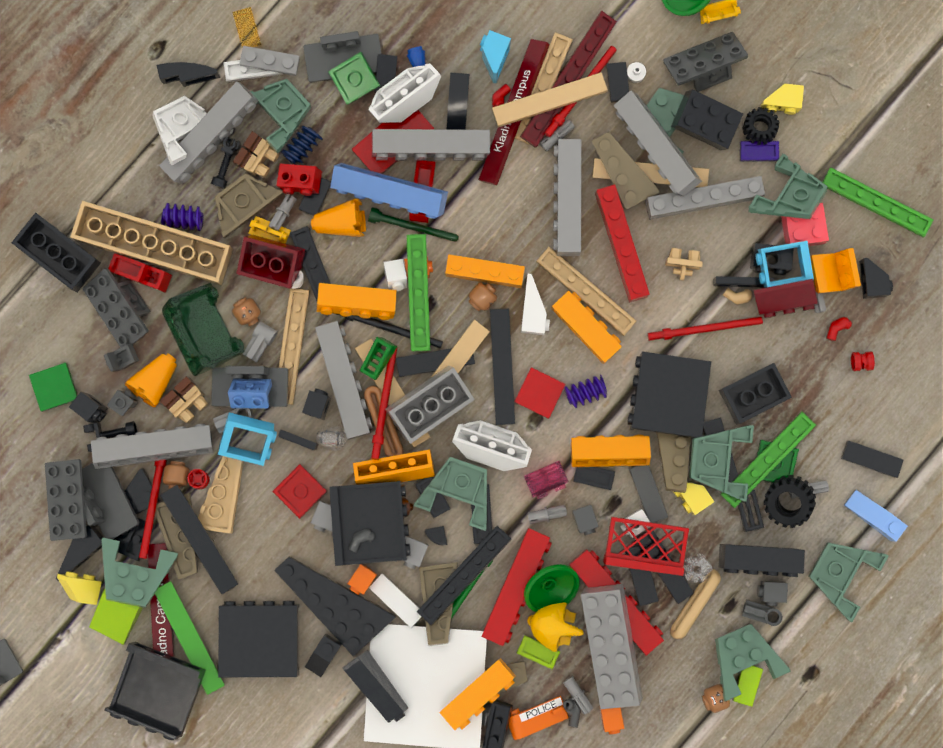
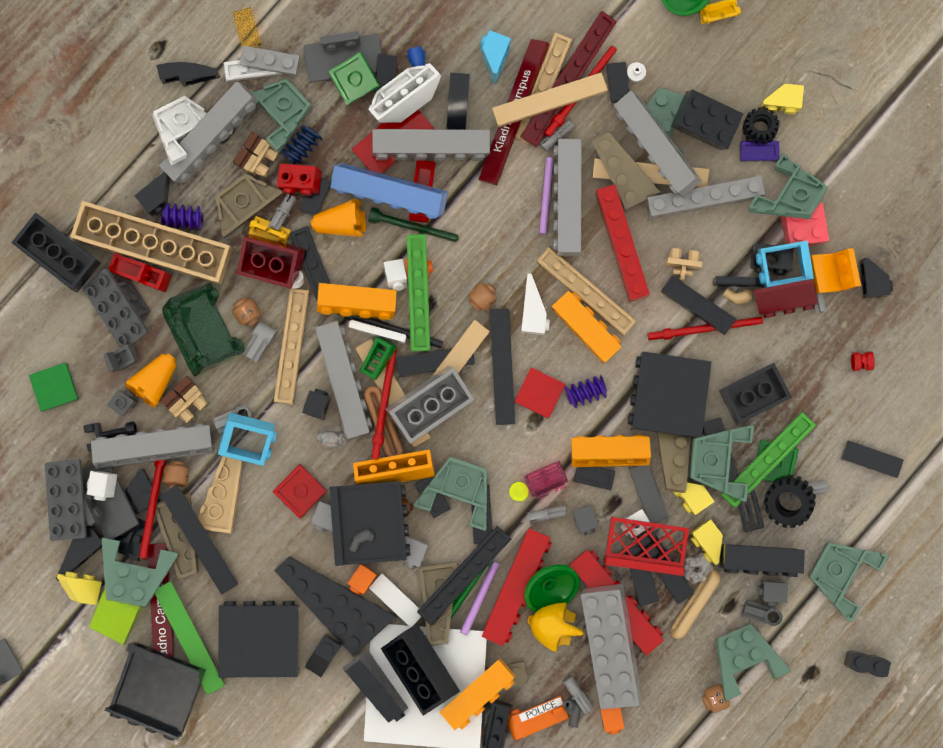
black brick [69,392,108,423] -> none
red wheel [187,469,210,490] -> none
black bar [211,137,241,189] -> none
dark grey bracket [211,366,289,407] -> none
medium blue bracket [228,379,272,408] -> none
black tile [278,430,319,451] -> none
black tile [425,526,447,545] -> none
light orange brick [445,254,525,288] -> none
white wedge [452,420,532,471] -> none
red arm [492,84,511,107] -> none
lime tile [516,635,560,669] -> none
dark grey bracket [663,32,748,92] -> none
lime tile [733,666,763,707] -> none
bright green tile [822,167,933,237] -> none
red arm [826,317,852,341] -> none
light blue slope [844,490,908,542] -> none
none -> white brick [87,471,117,501]
none -> black slope [134,172,170,217]
none -> white tile [349,320,407,344]
none -> black brick [380,624,460,716]
none -> lavender bar [460,561,500,635]
none -> neon yellow tile [509,482,529,501]
none -> lavender bar [539,157,554,234]
none -> black tile [661,275,736,335]
none -> light yellow slope [690,519,723,565]
none -> black brick [844,650,891,677]

